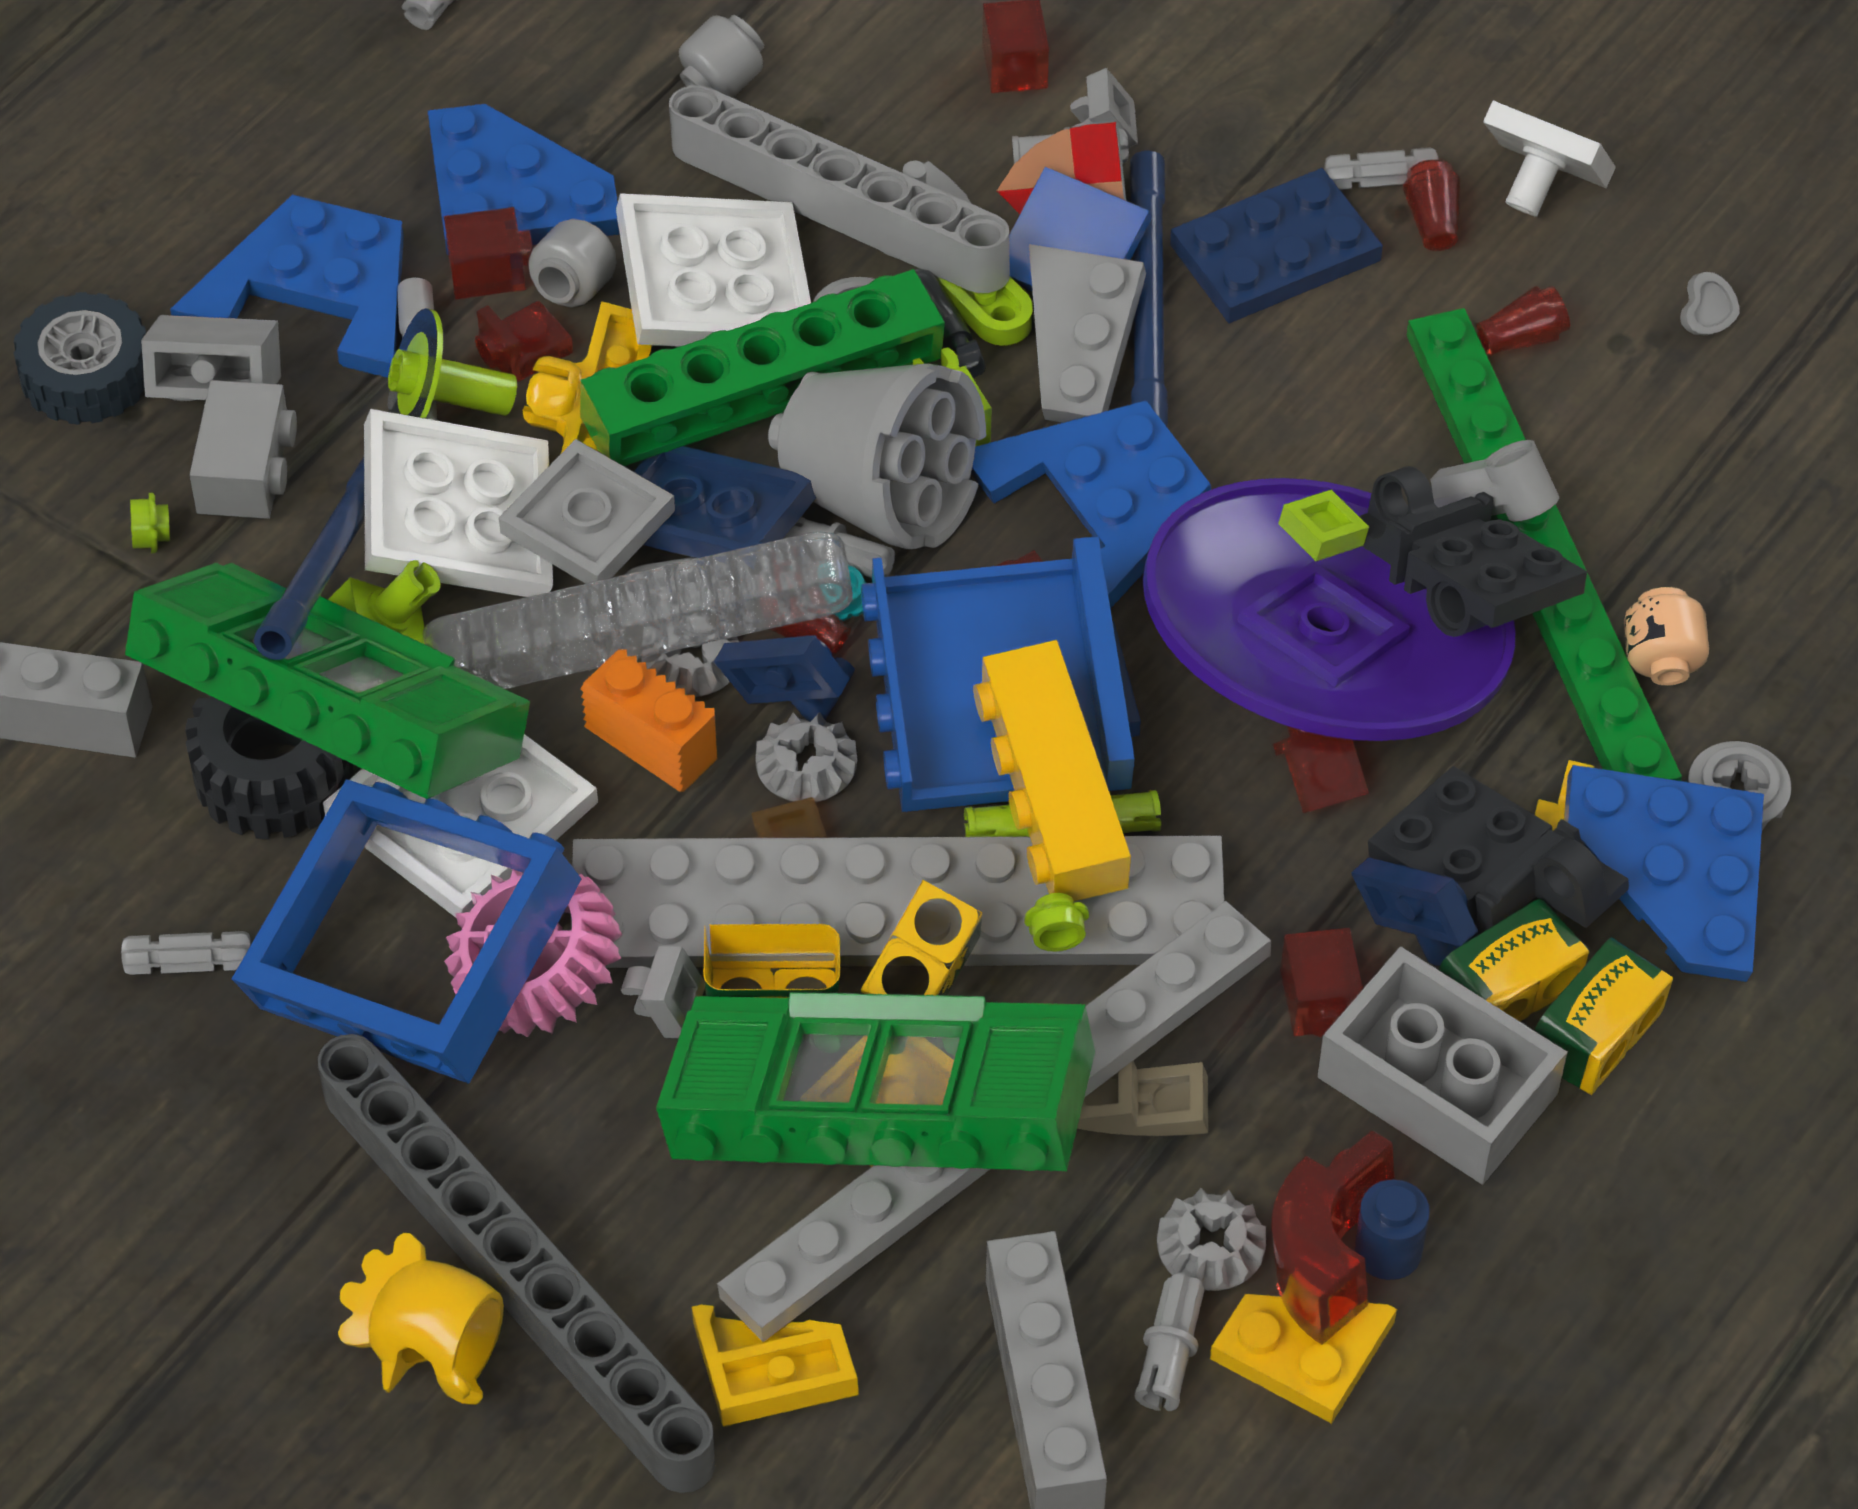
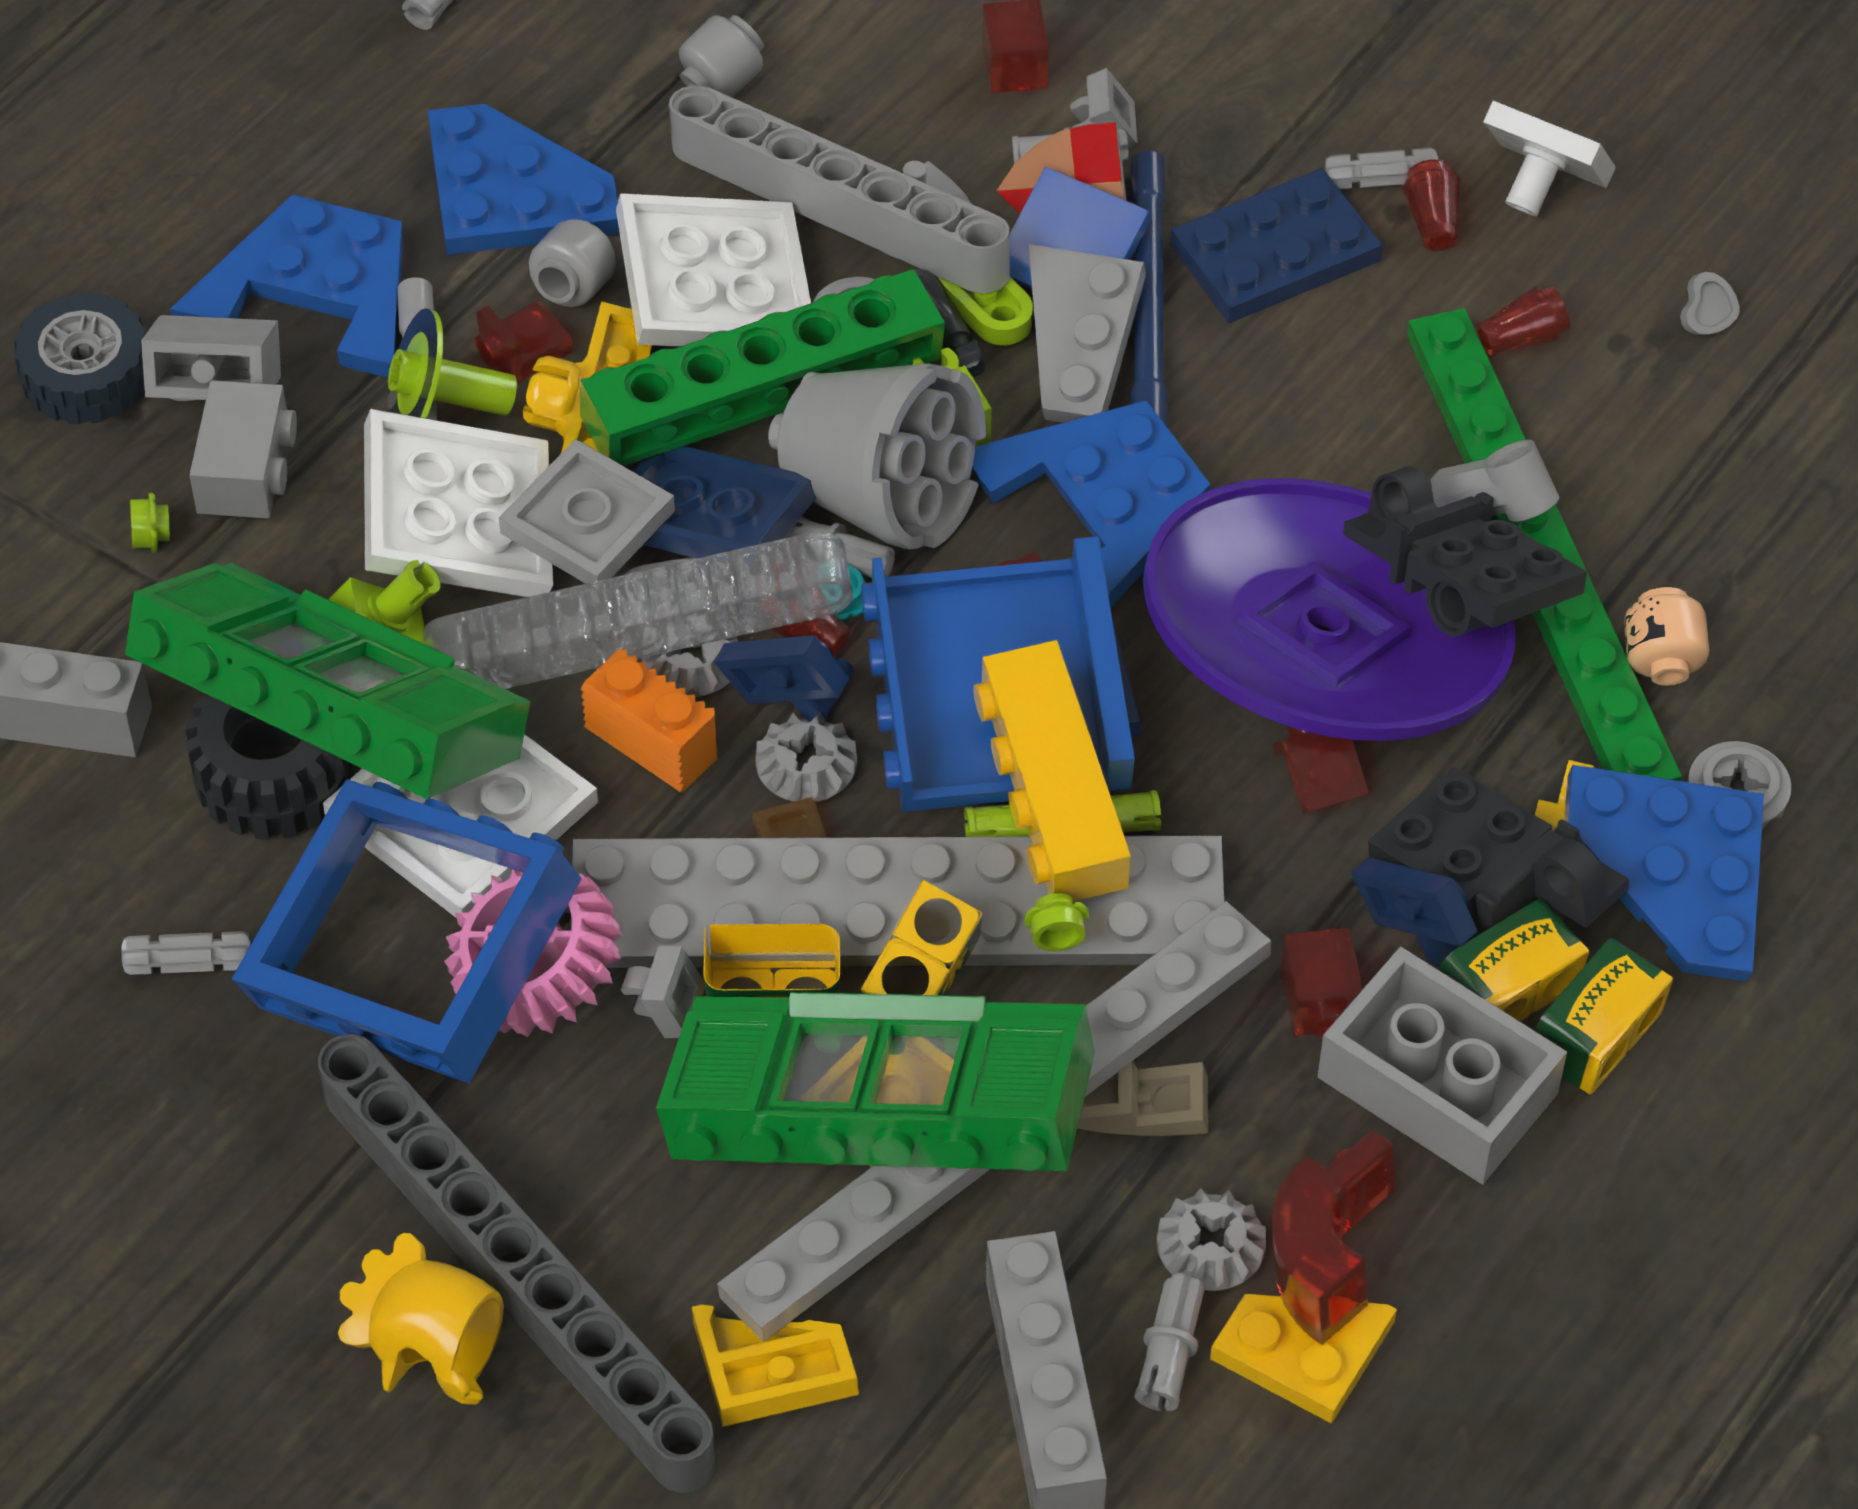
dark blue piece [254,457,365,660] -> none
clear red brick [444,207,533,299] -> none
lime plate [1278,490,1369,561] -> none
dark blue brick [1354,1180,1430,1280] -> none

